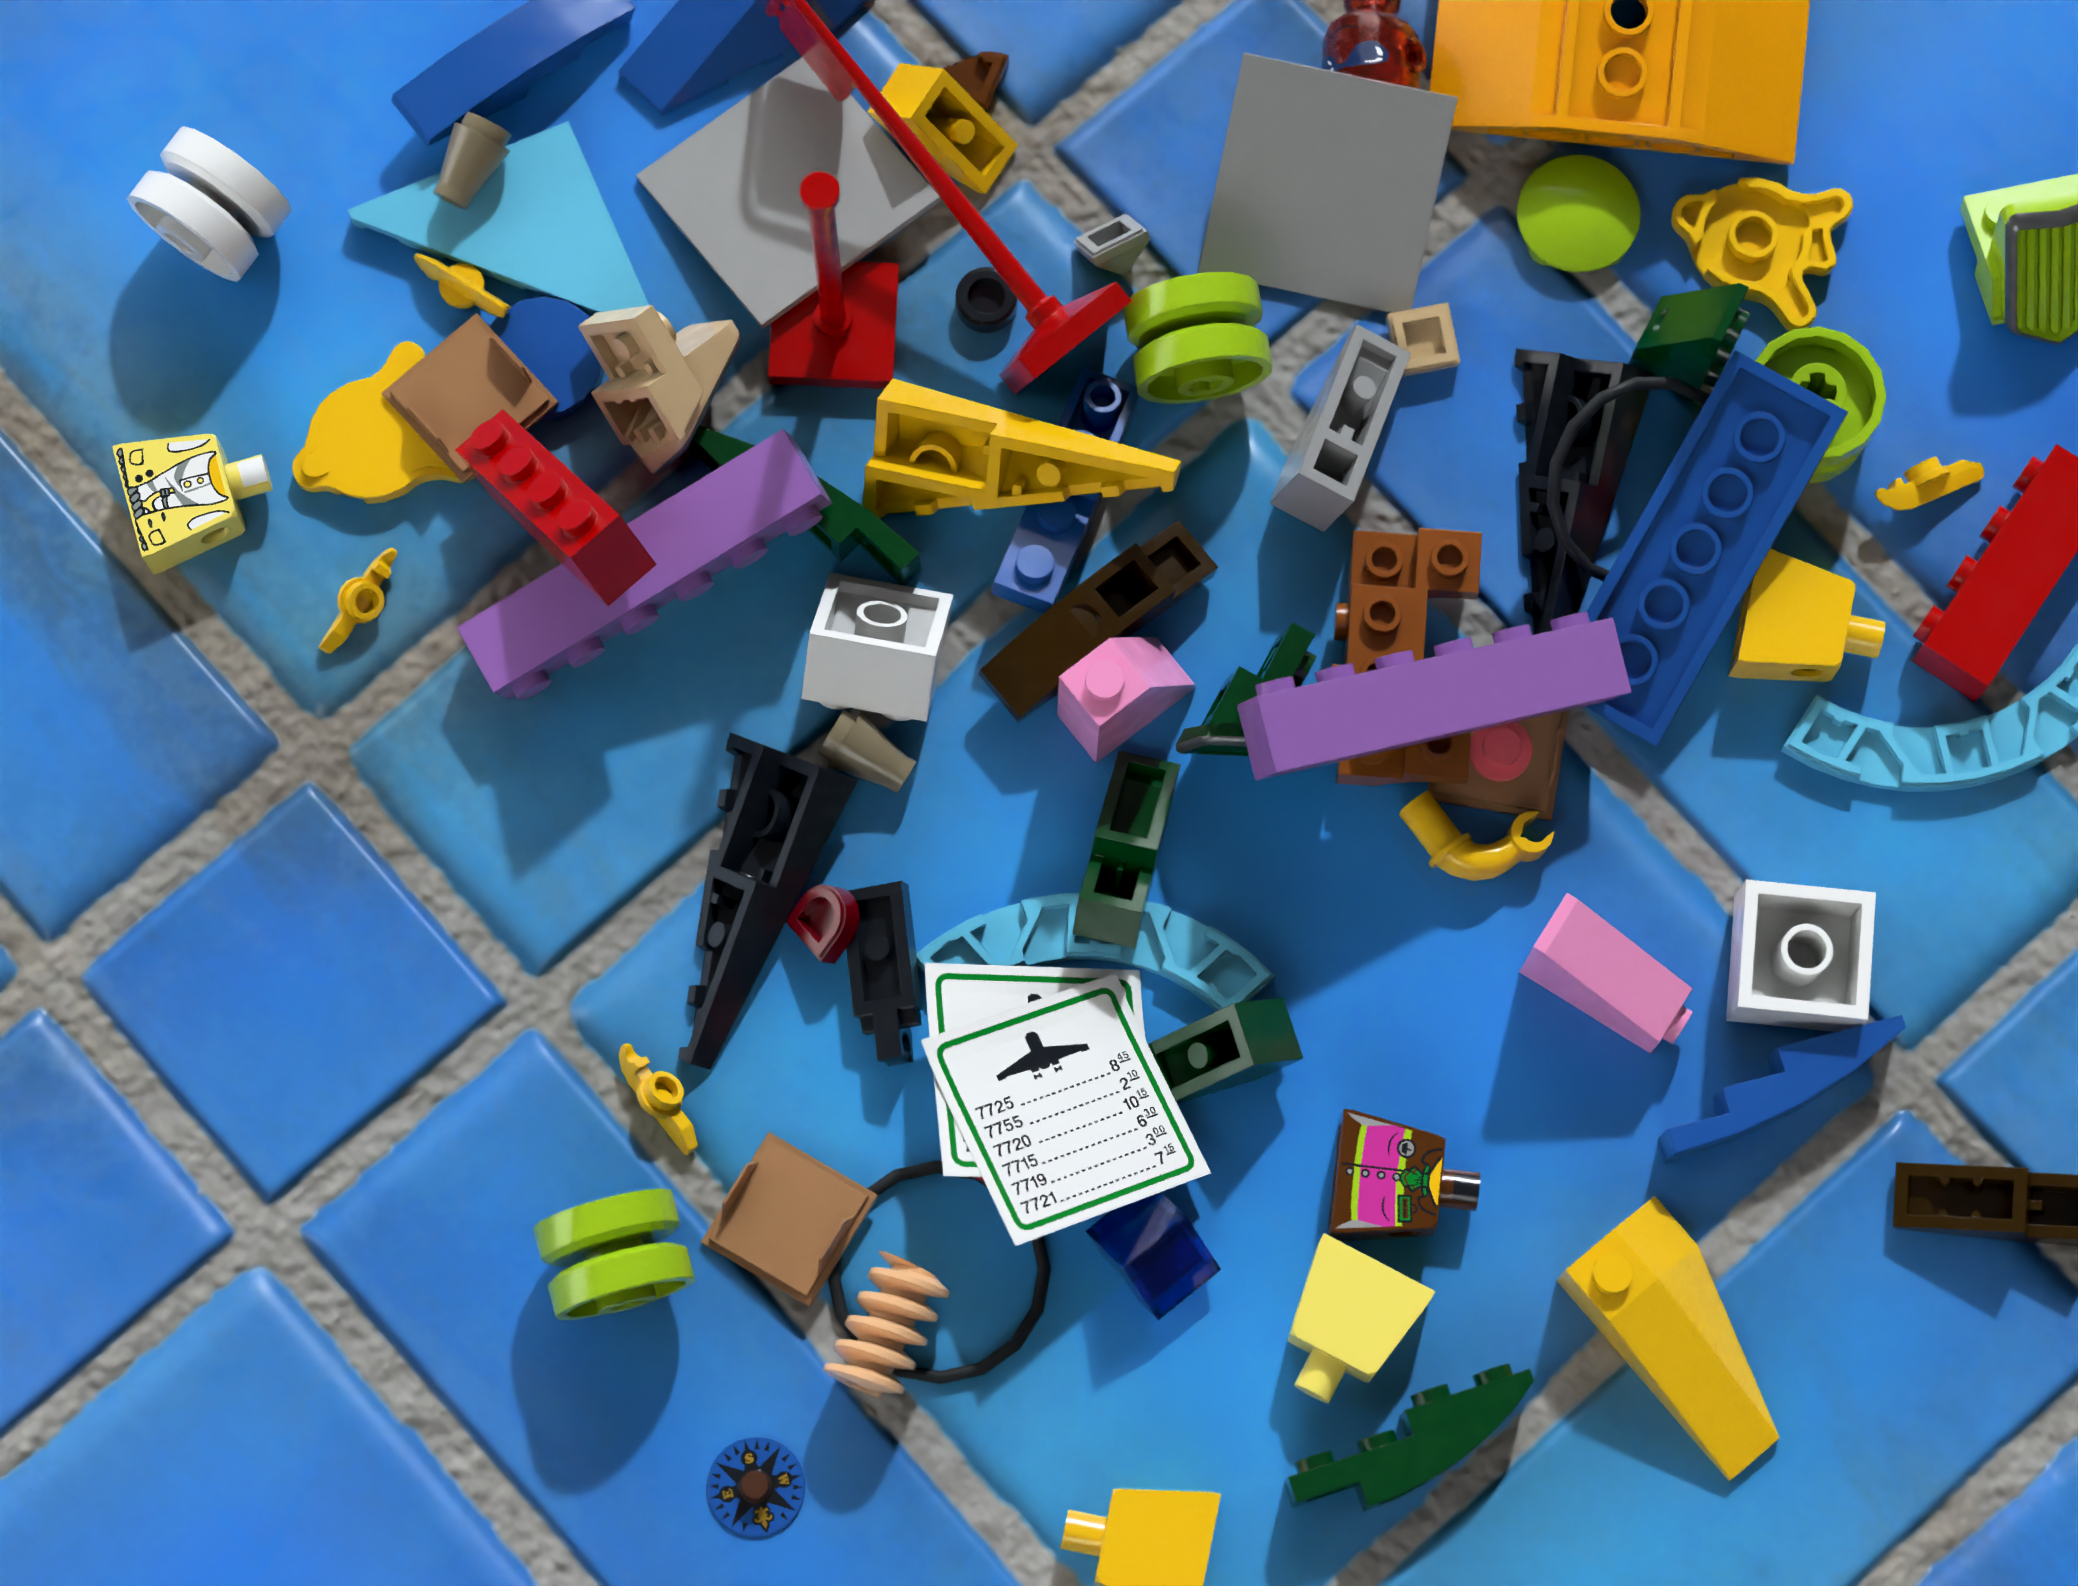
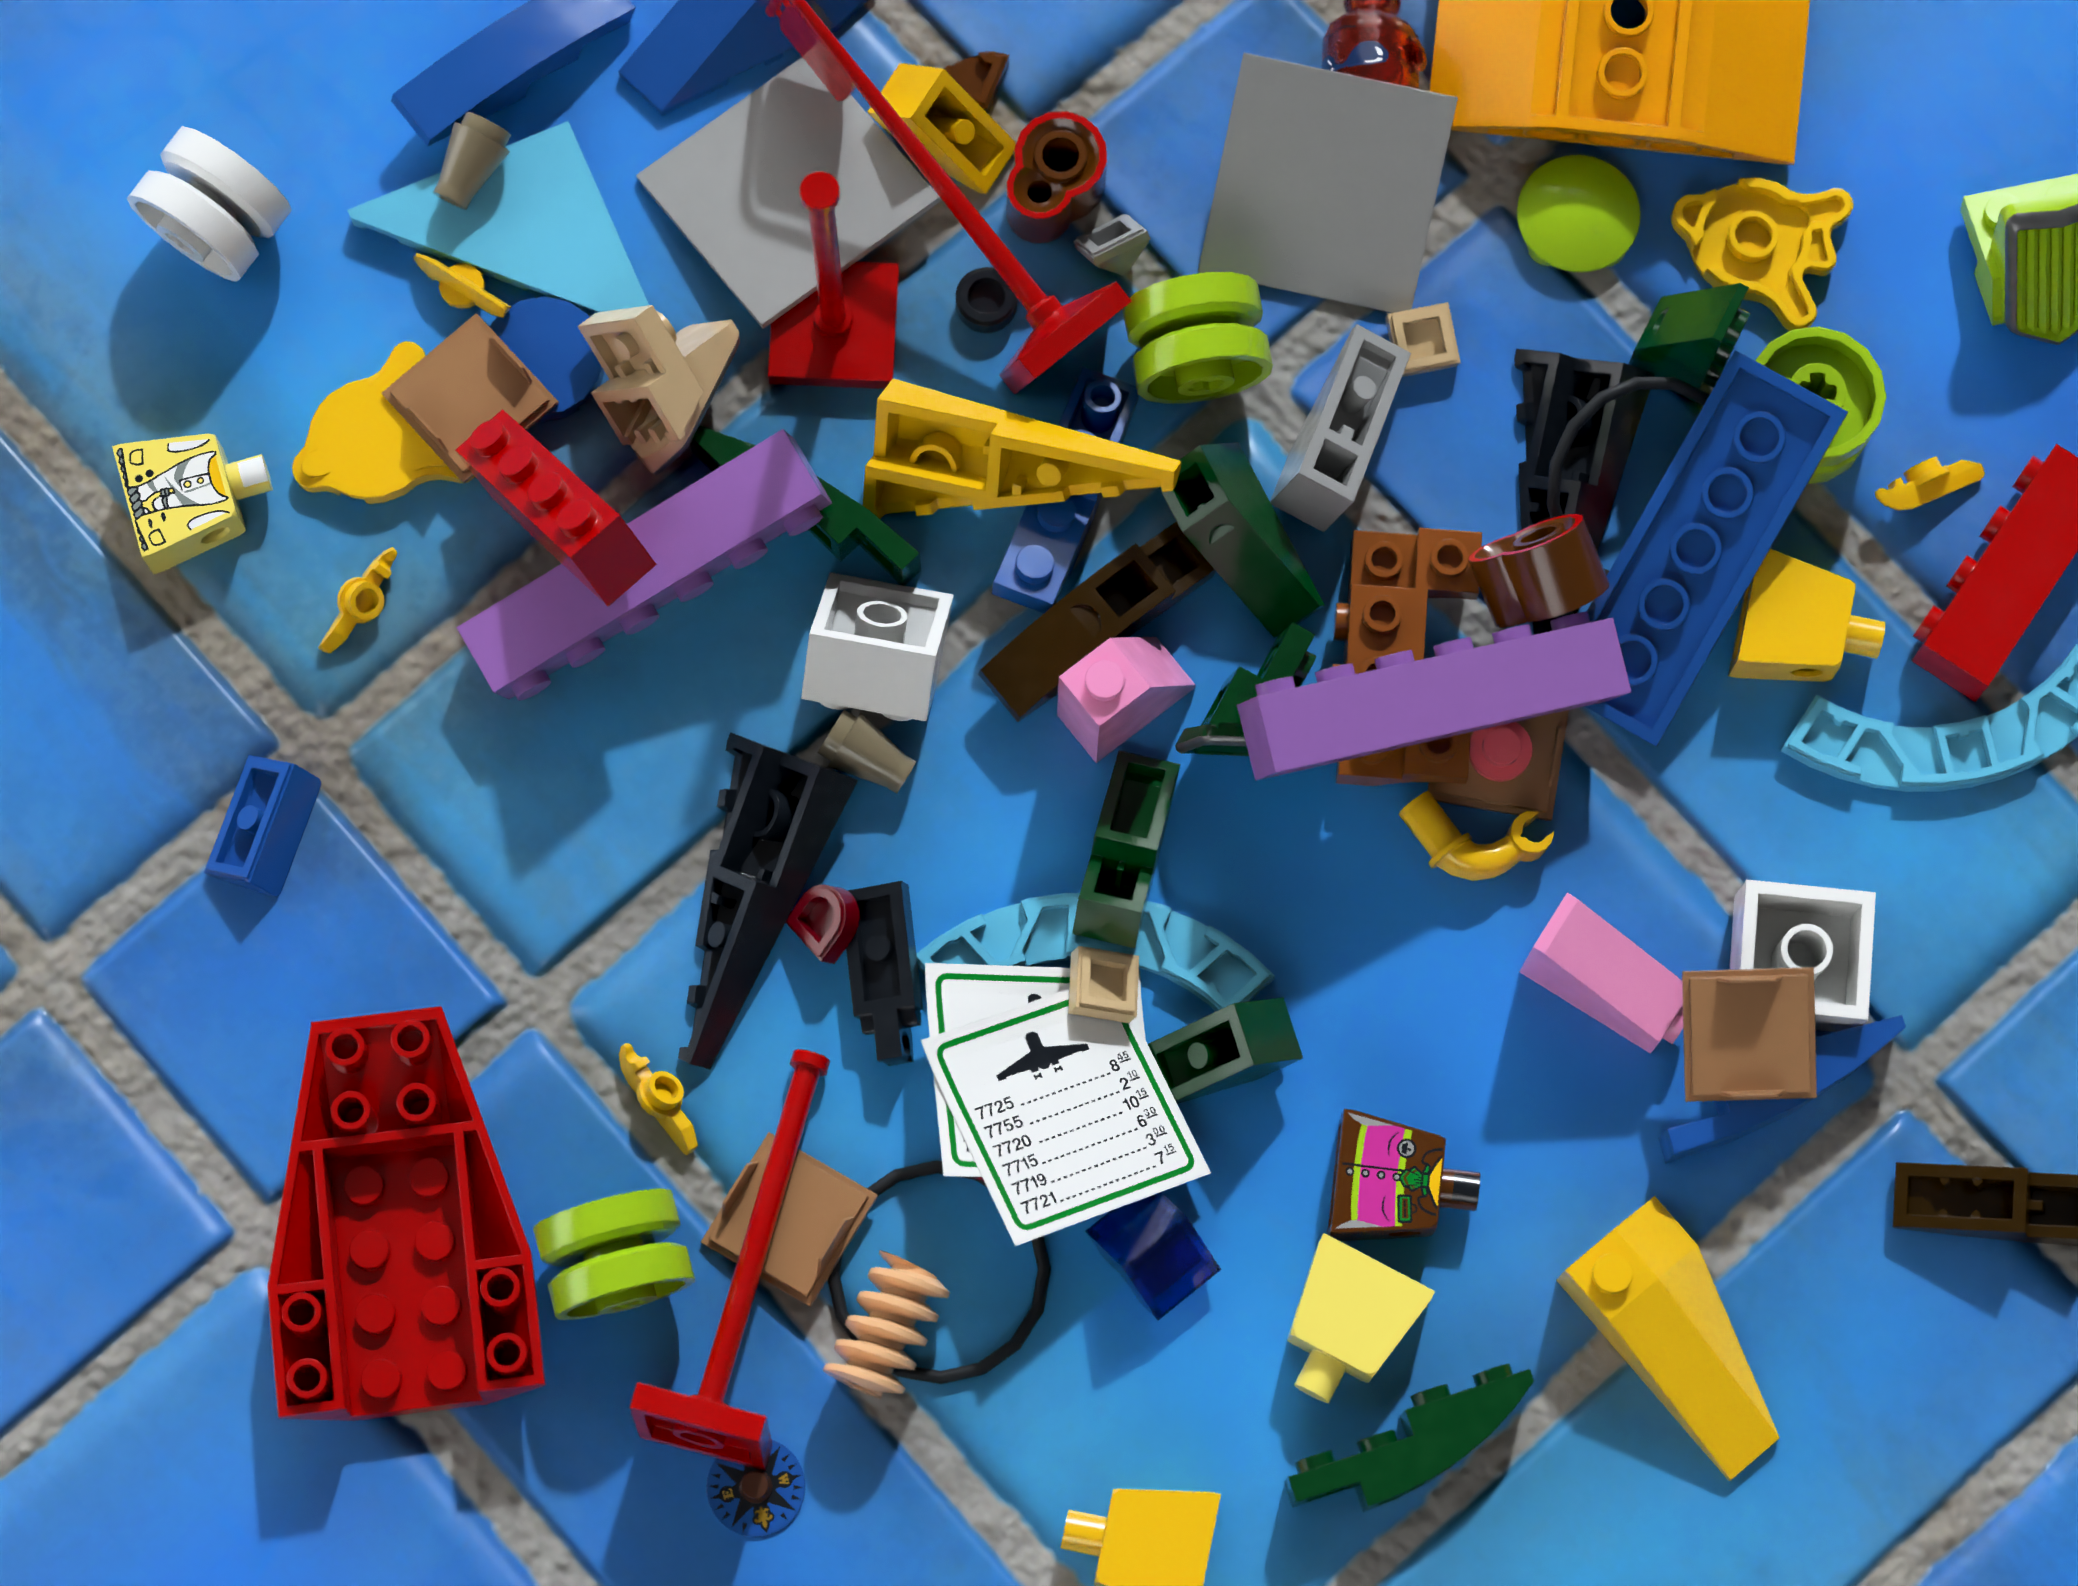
none -> blue slope [204,755,321,896]
none -> red wedge [267,1006,546,1421]
none -> red tile [629,1049,830,1471]
none -> reddish brown piece [1007,111,1107,244]
none -> tan tile [1068,946,1139,1023]
none -> dark green slope [1159,442,1325,638]
none -> reddish brown piece [1468,514,1609,628]
none -> medium nougat piece [1682,967,1817,1102]

